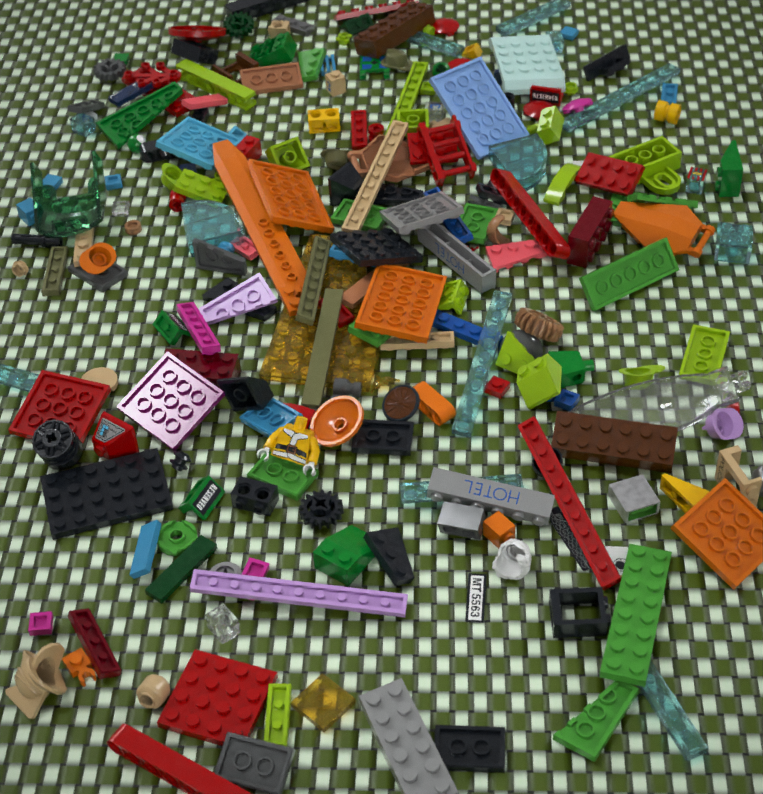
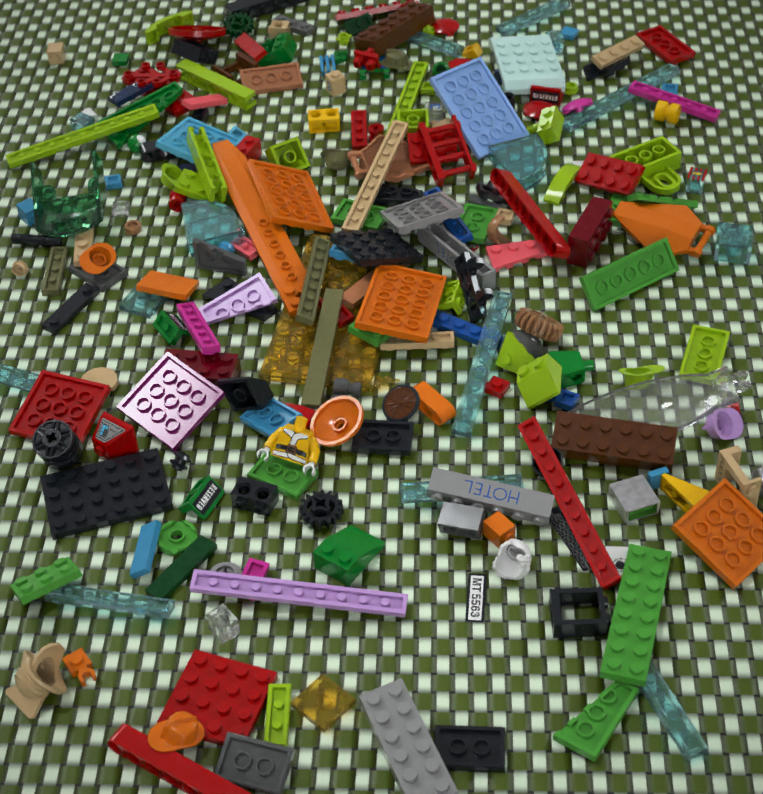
dark pink plate [28,611,54,636] -> none
dark azure tile [40,174,63,191] -> none
dark grey tile [67,100,105,114] -> none
dark red tile [68,608,122,679] -> none
dark grey gear [93,58,126,82] -> none
tan head [136,674,171,709] -> none
bright green wing [298,48,326,82] -> none
black slope [328,162,364,206] -> none
black wing [363,527,414,586] -> none
green slope [714,140,743,197] -> none
none -> lime plate [5,103,160,169]
none -> bright green plate [10,557,82,605]
none -> black plate [41,283,100,335]
none -> clear light blue plate [44,584,175,619]
none -> tan brick [47,42,66,65]
none -> clear light blue tile [119,286,168,319]
none -> orange tile [136,270,199,301]
none -> lime slope [145,11,194,46]
none -> orange piece [148,711,204,752]
none -> lime piece [186,127,227,202]
none -> red tile [233,32,268,62]
none -> green tile [334,51,349,64]
none -> red hips [353,47,381,71]
none -> black hinge [454,252,494,323]
none -> tan plate [591,35,645,70]
none -> dark pink tile [628,80,721,123]
none -> red plate [636,25,696,66]
none -> dark azure tile [647,467,670,490]

